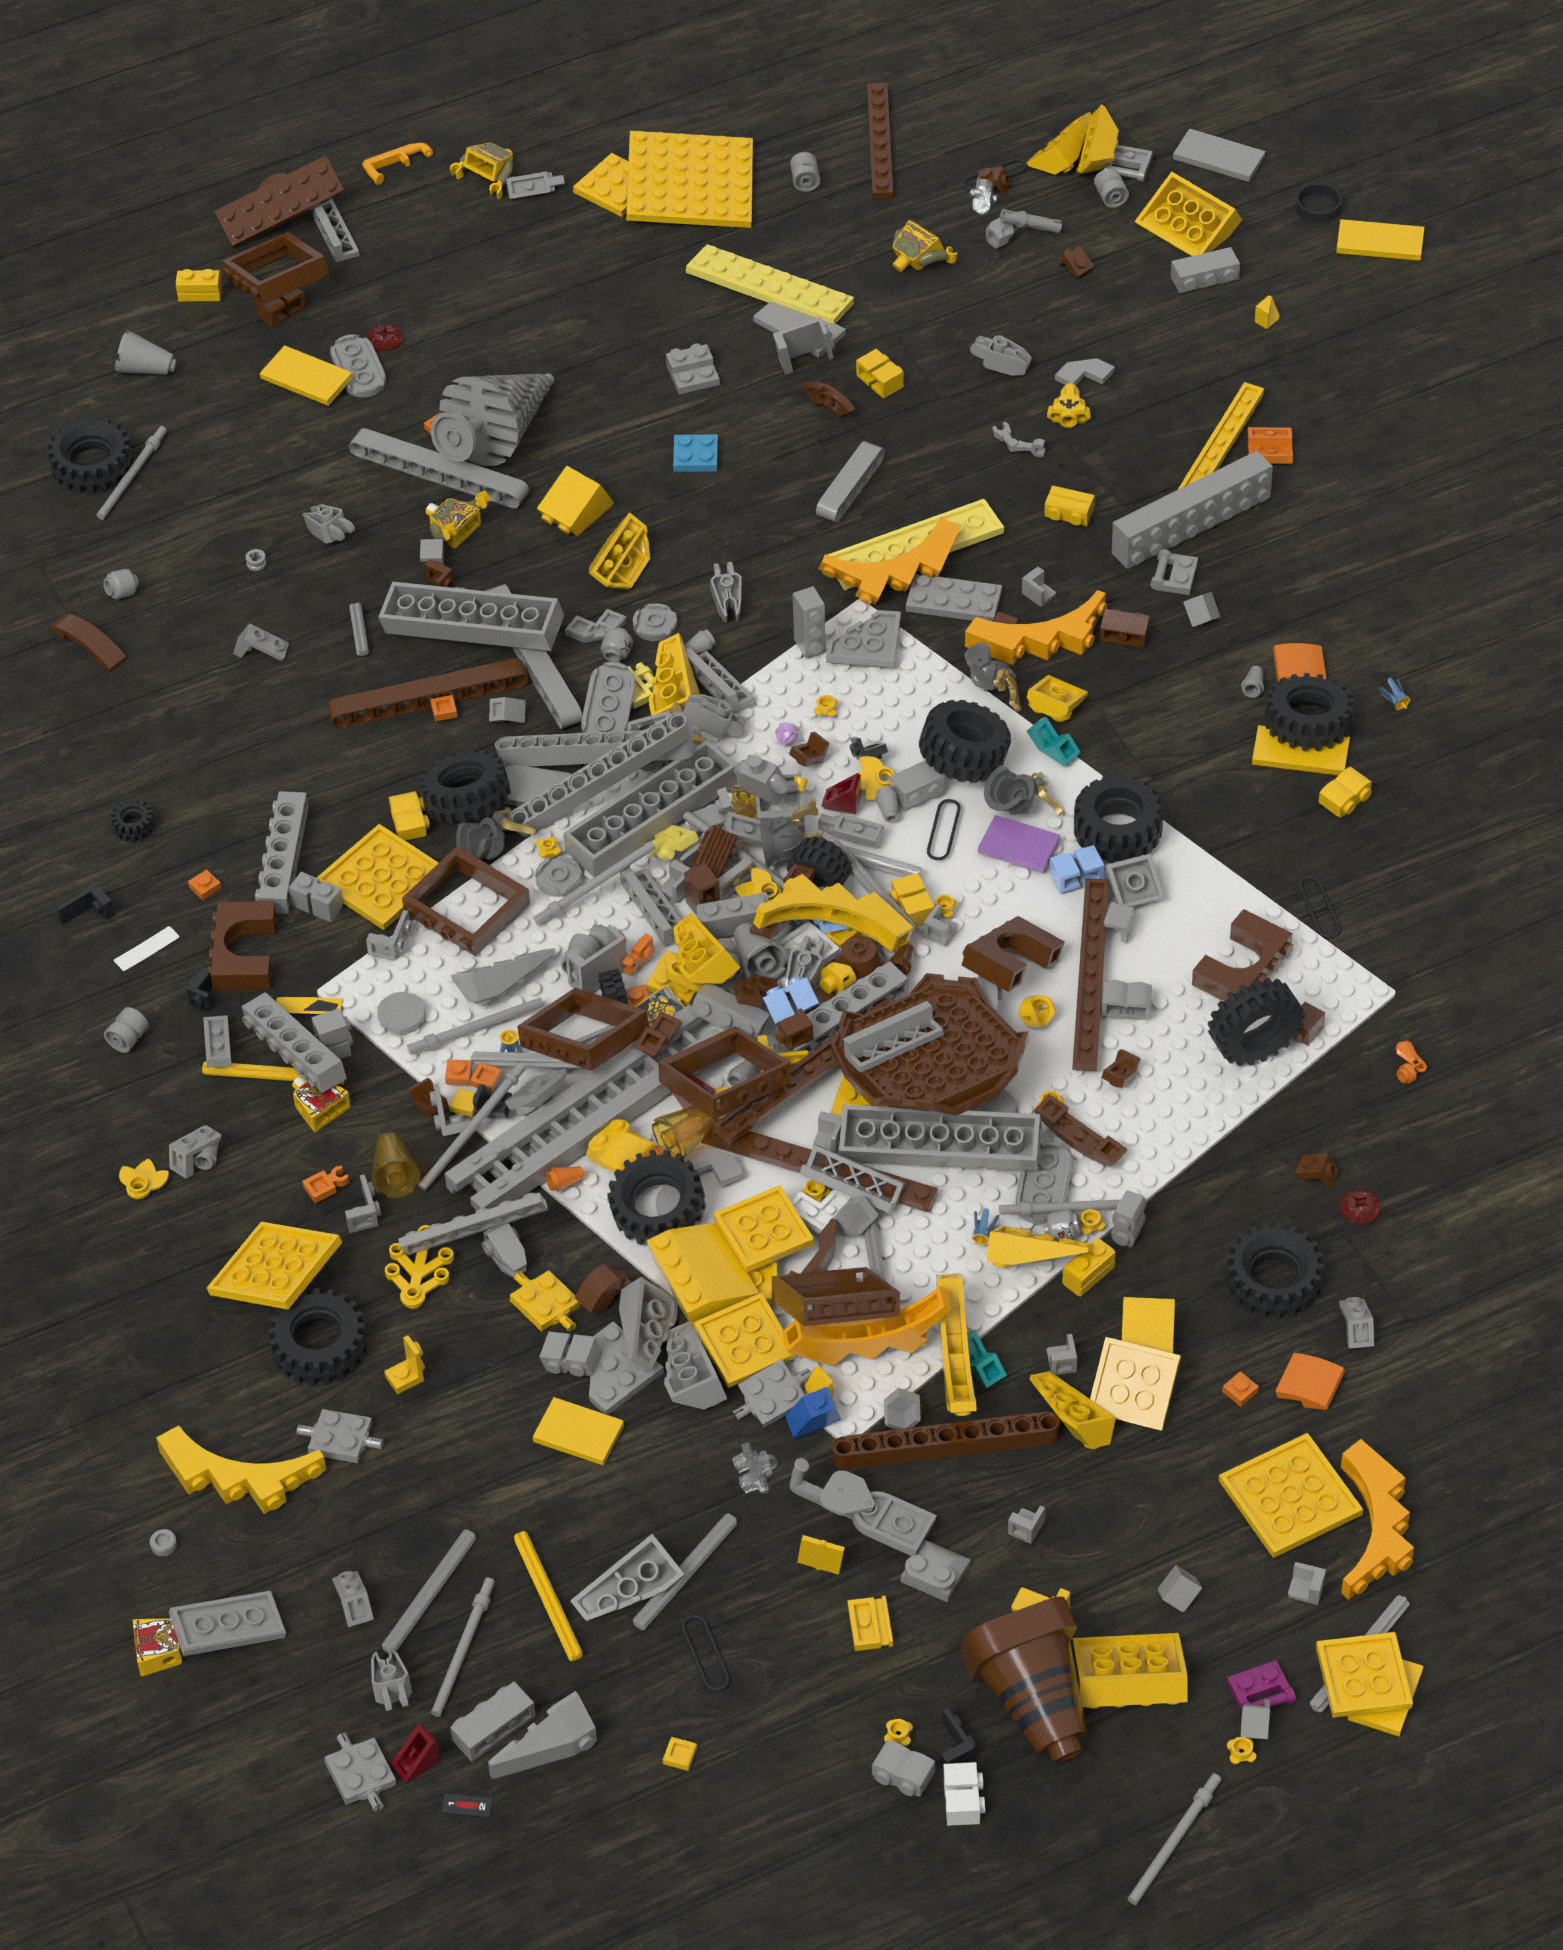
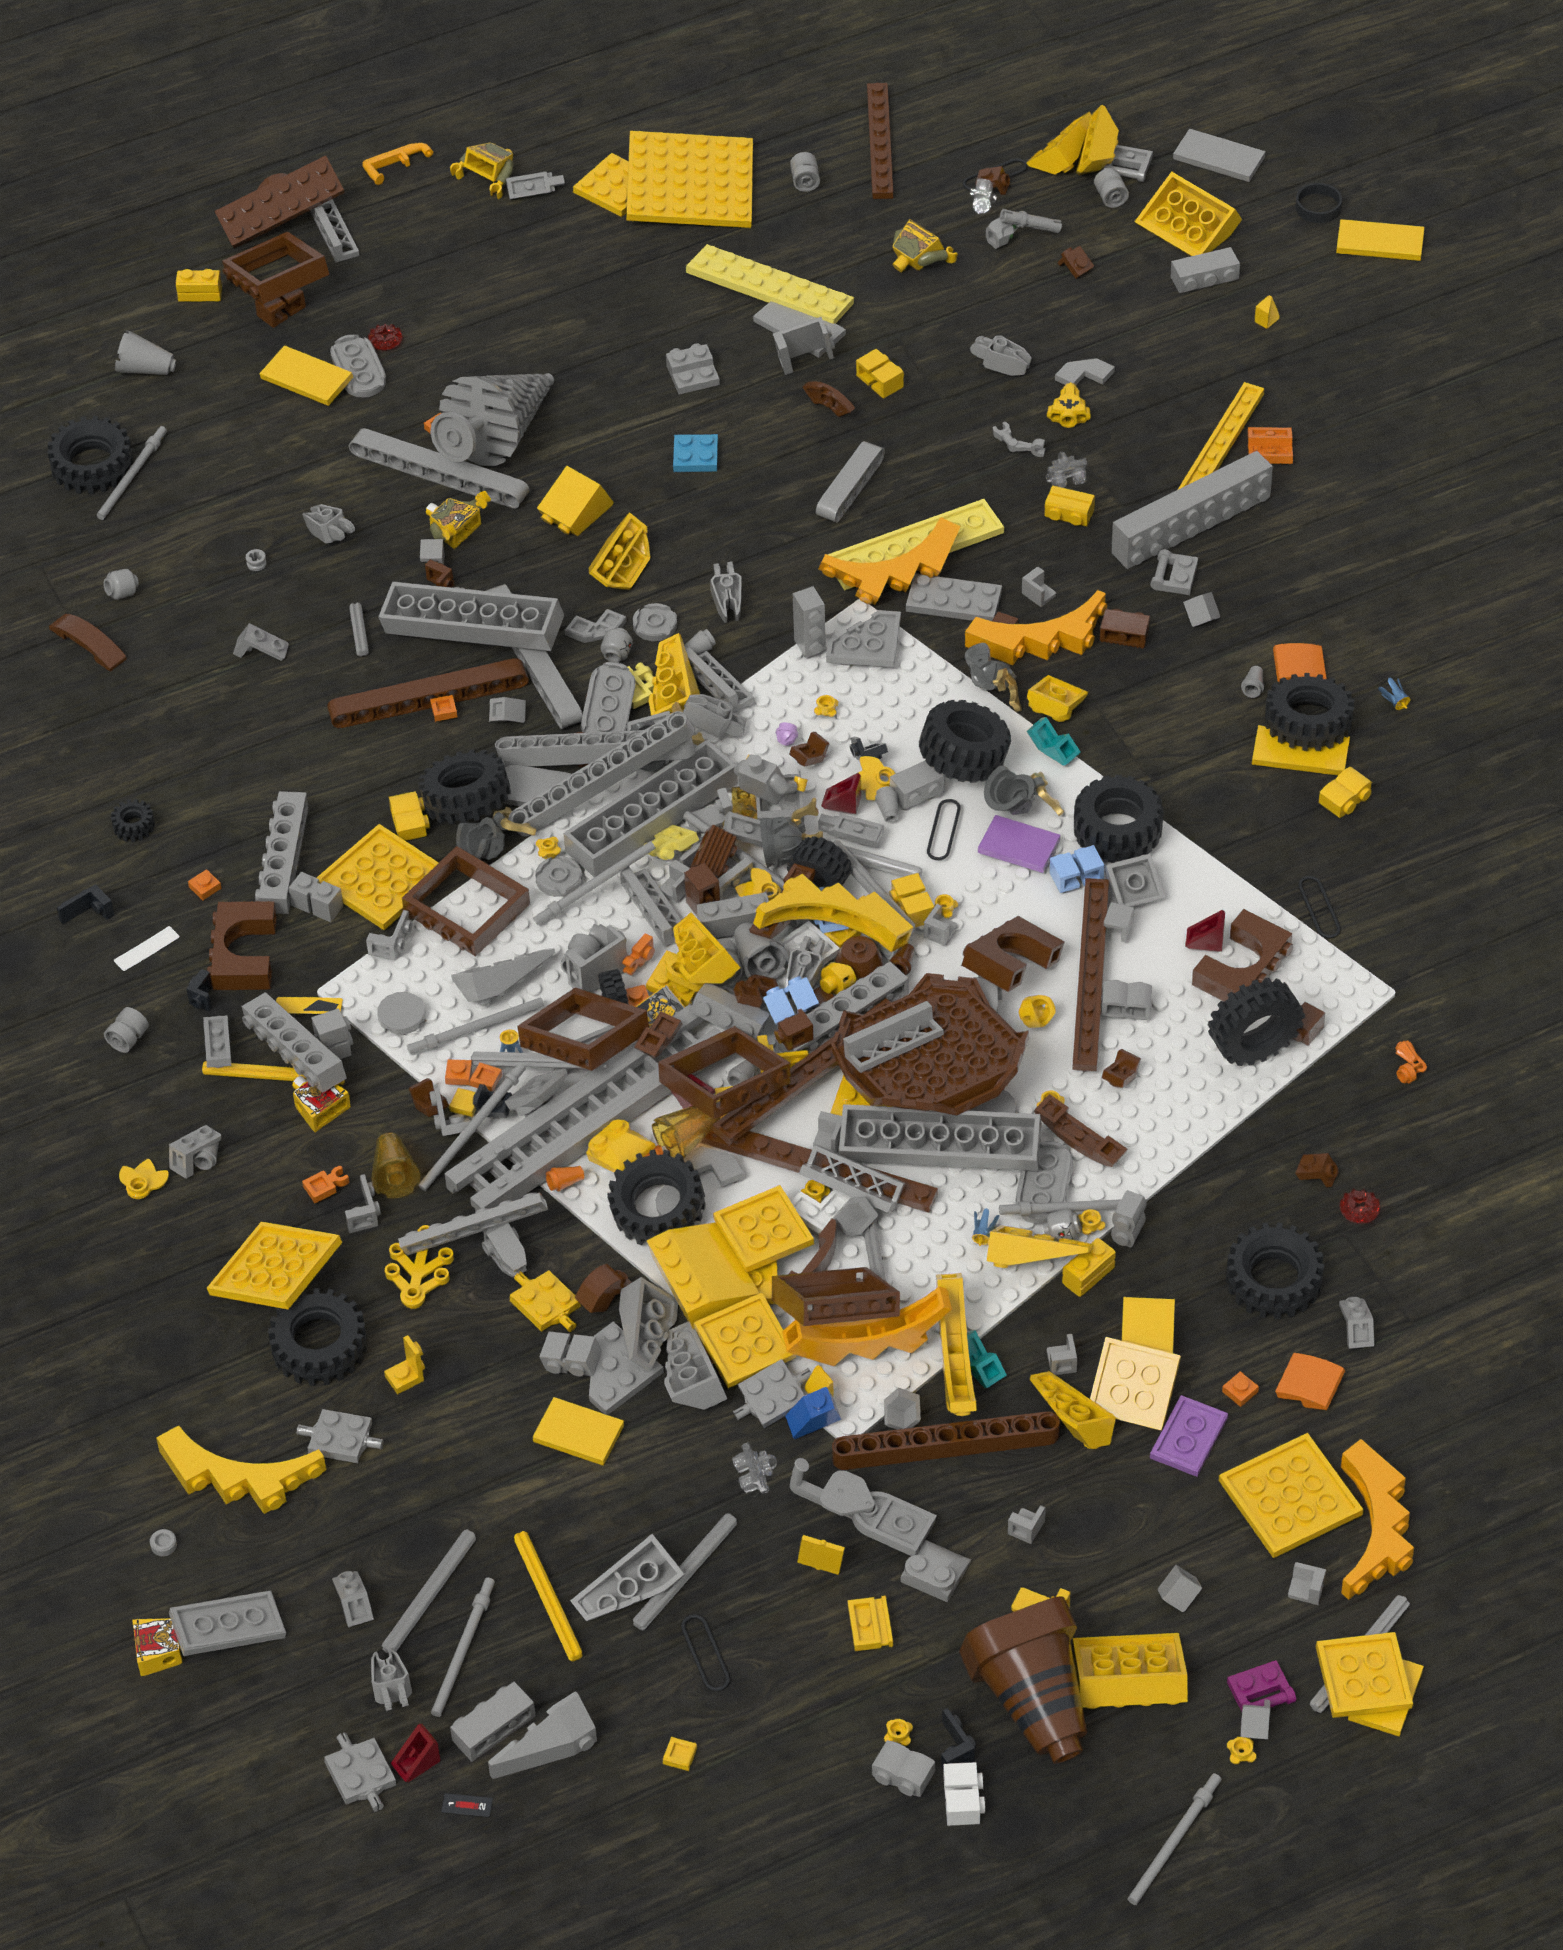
none -> clear hips [1045,452,1087,488]
none -> medium lavender tile [1150,1395,1228,1477]
none -> dark red slope [1185,910,1226,952]

